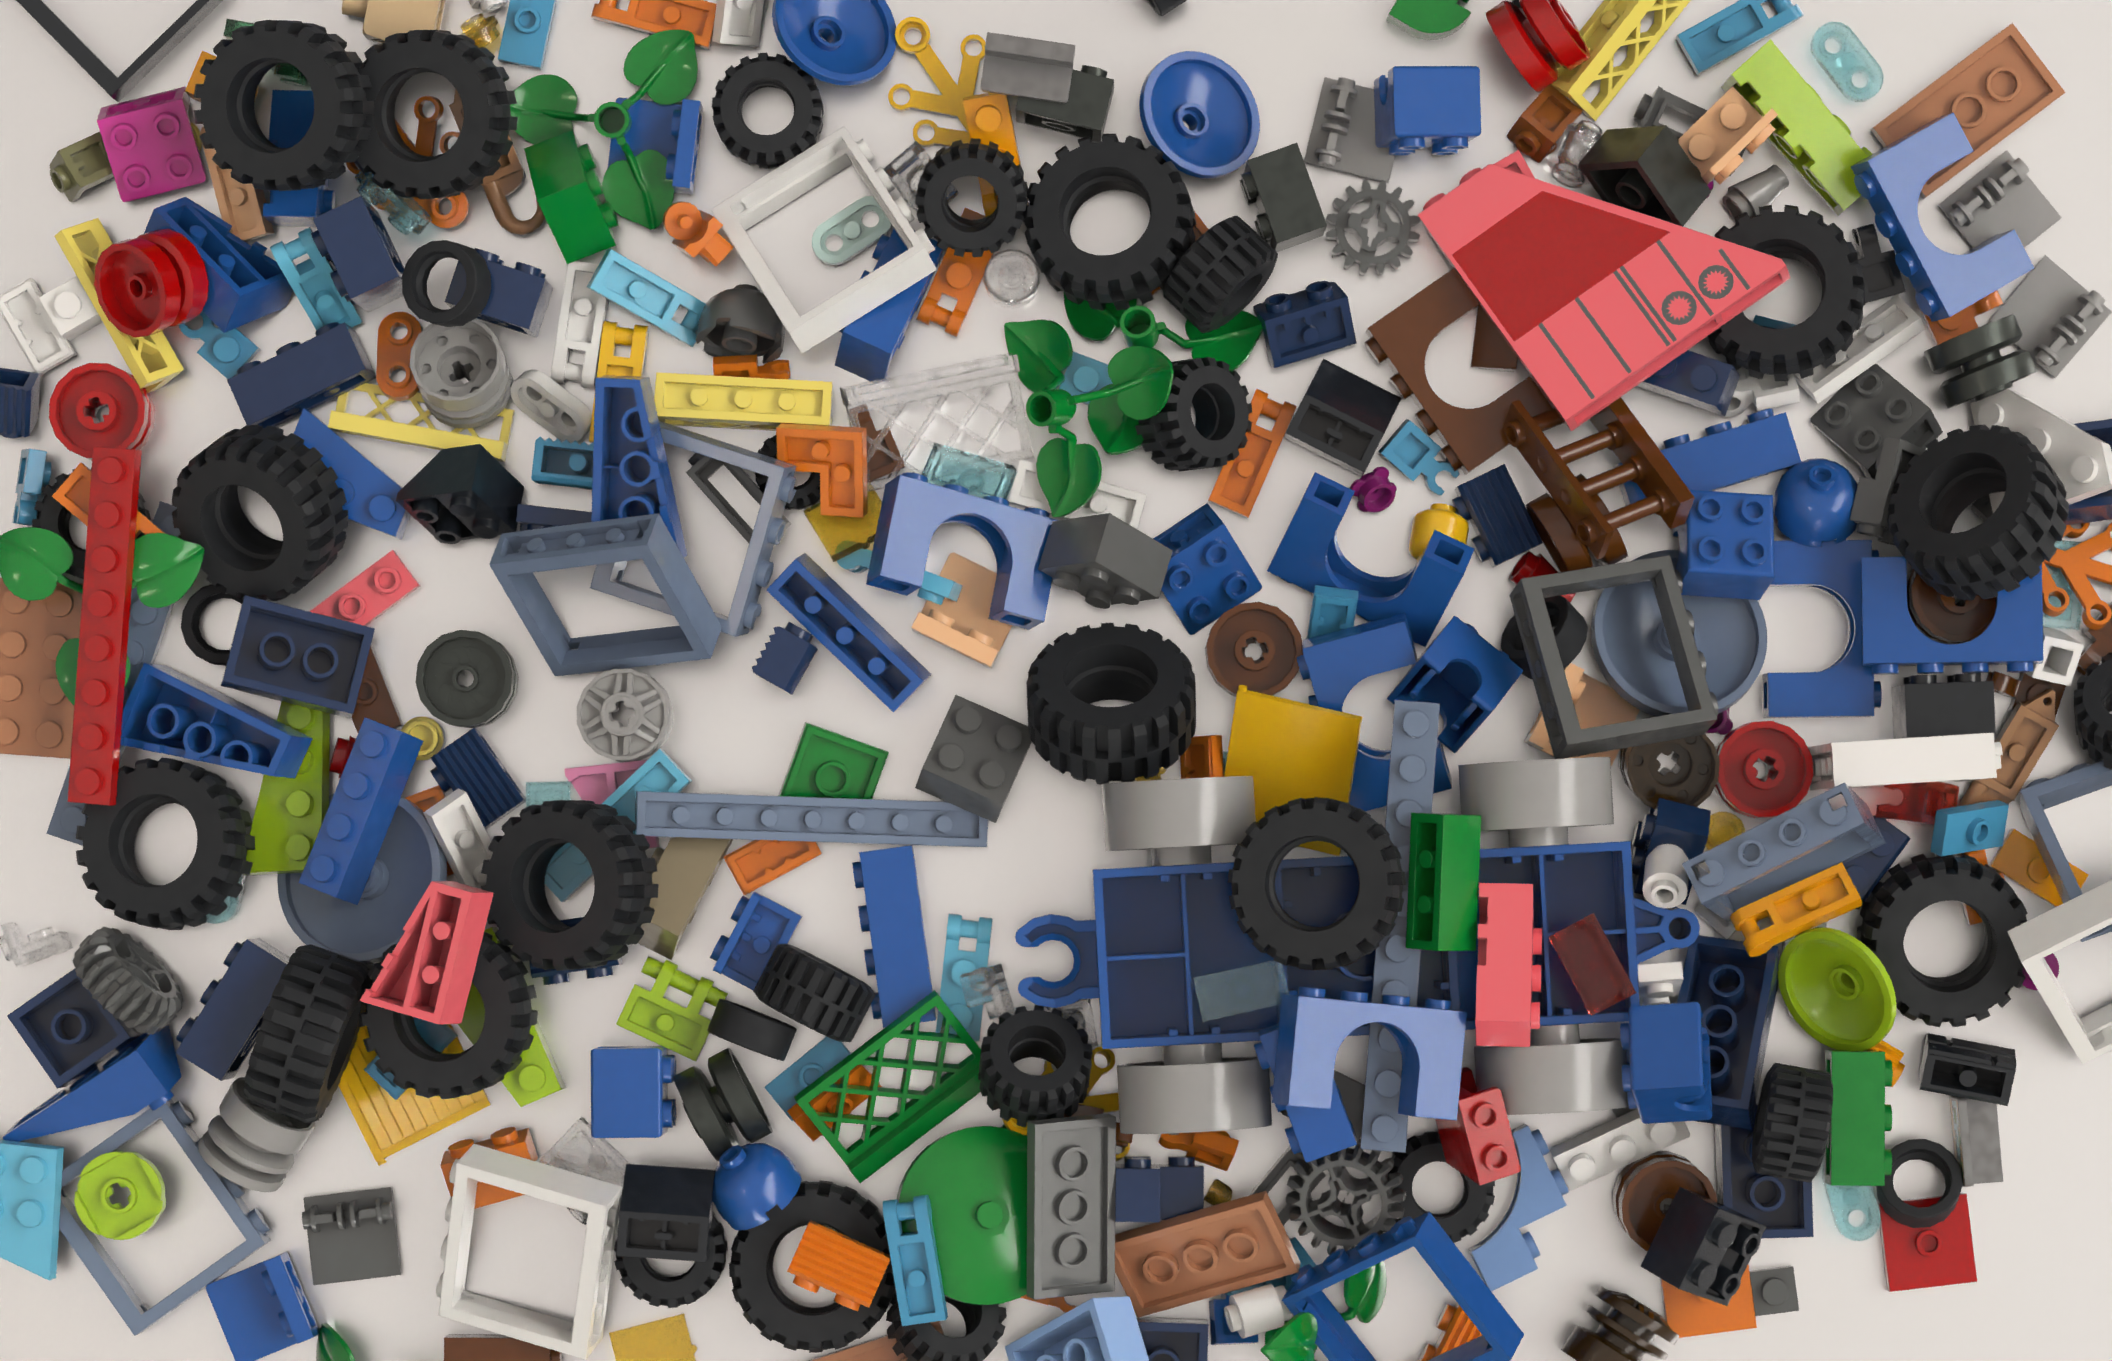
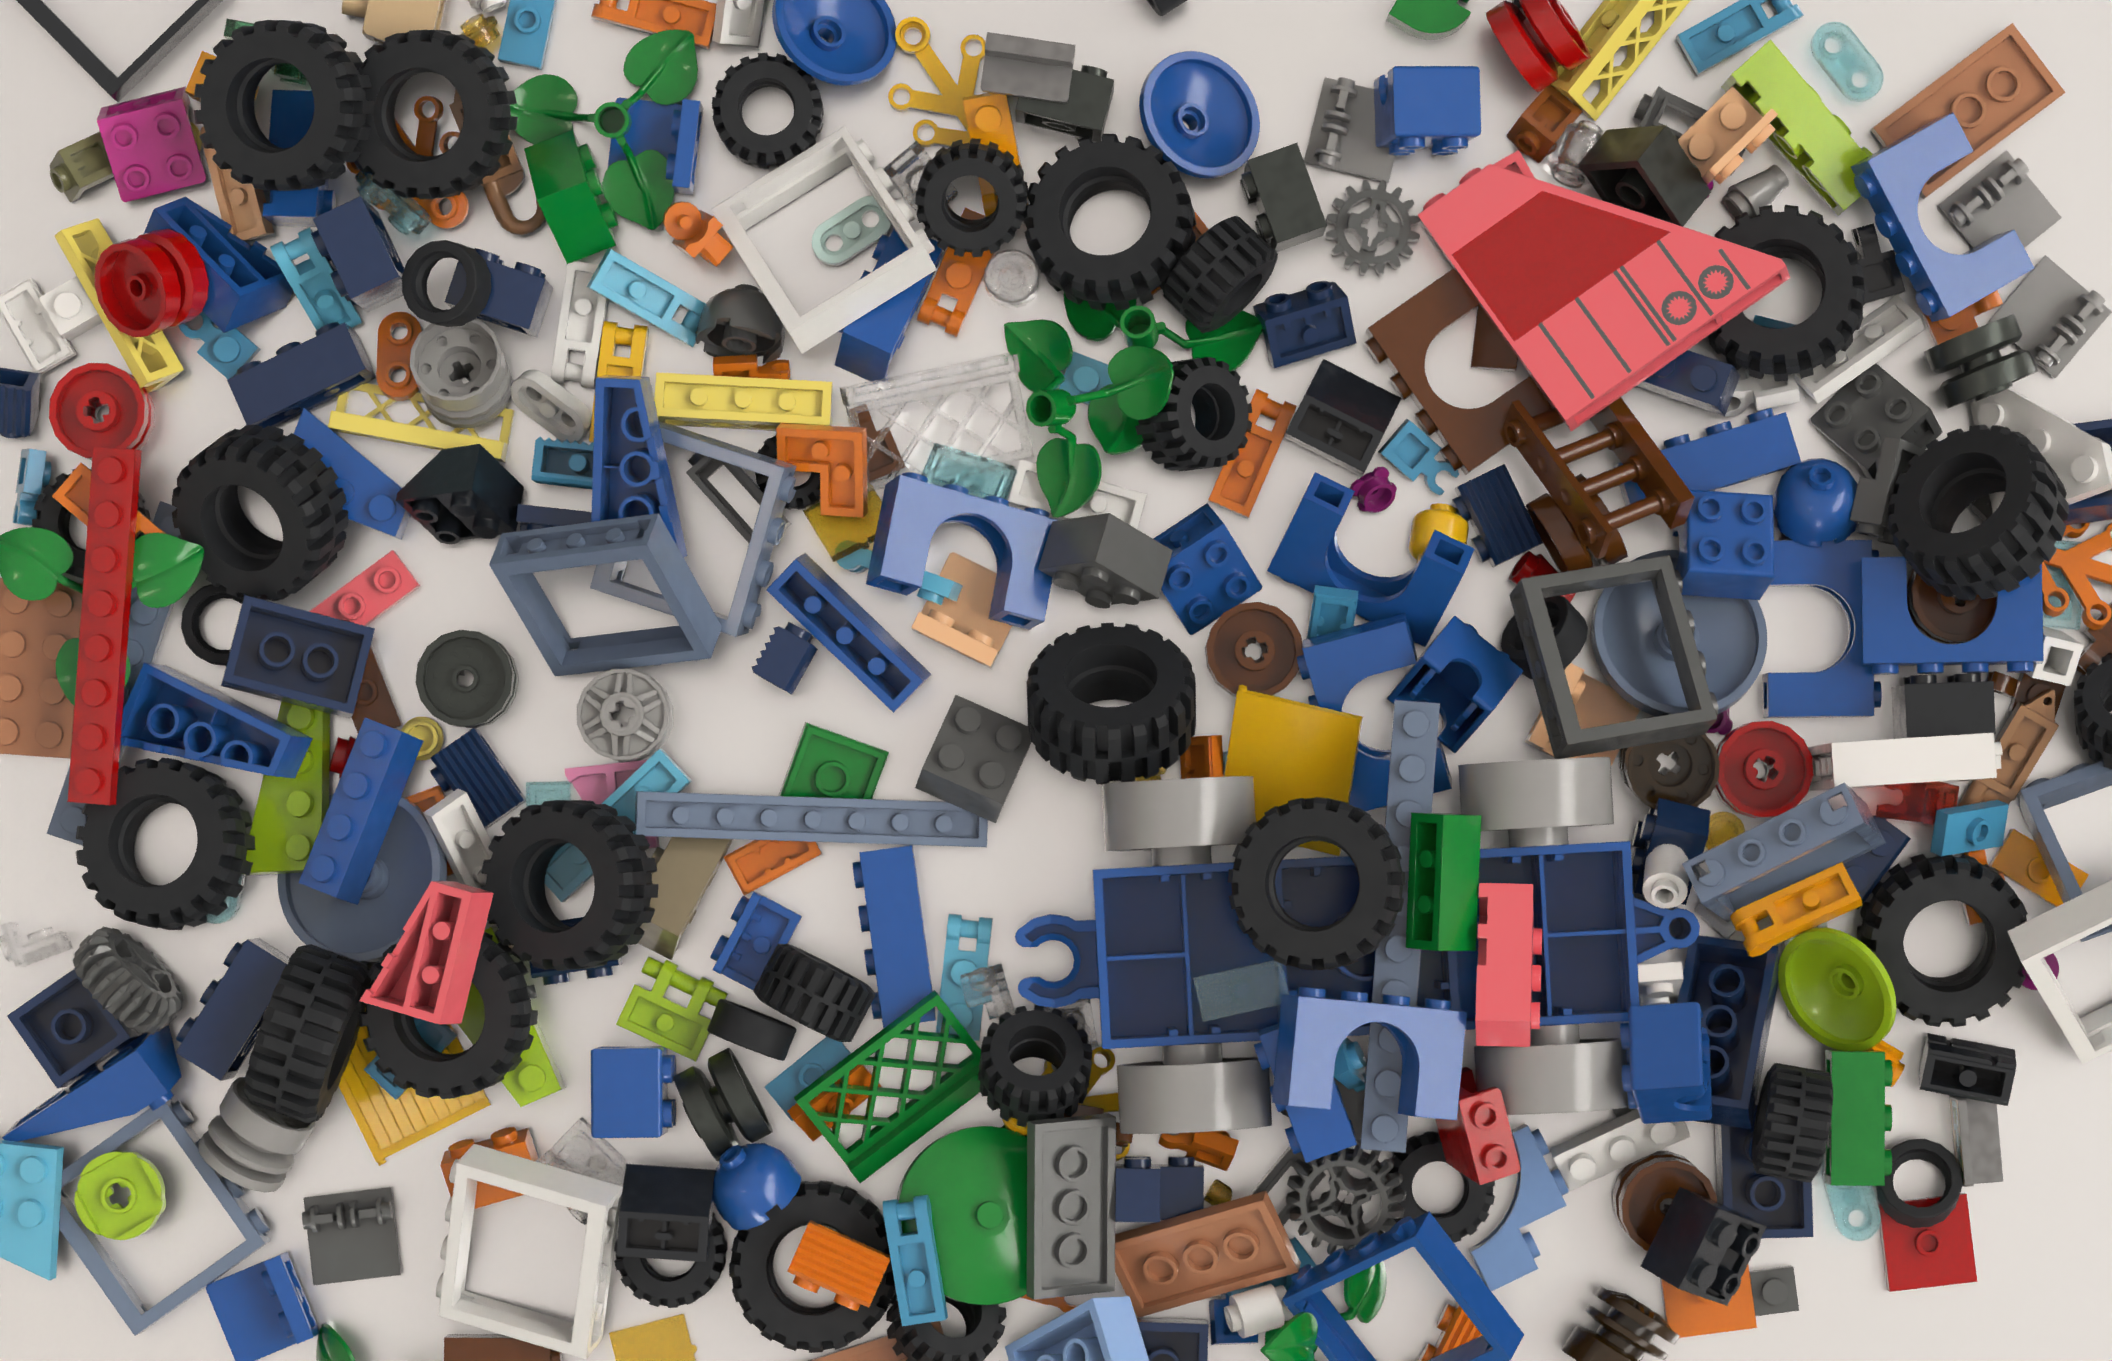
clear red hinge [1548,913,1636,1016] -> none
none -> dark azure plate [1334,1037,1367,1092]

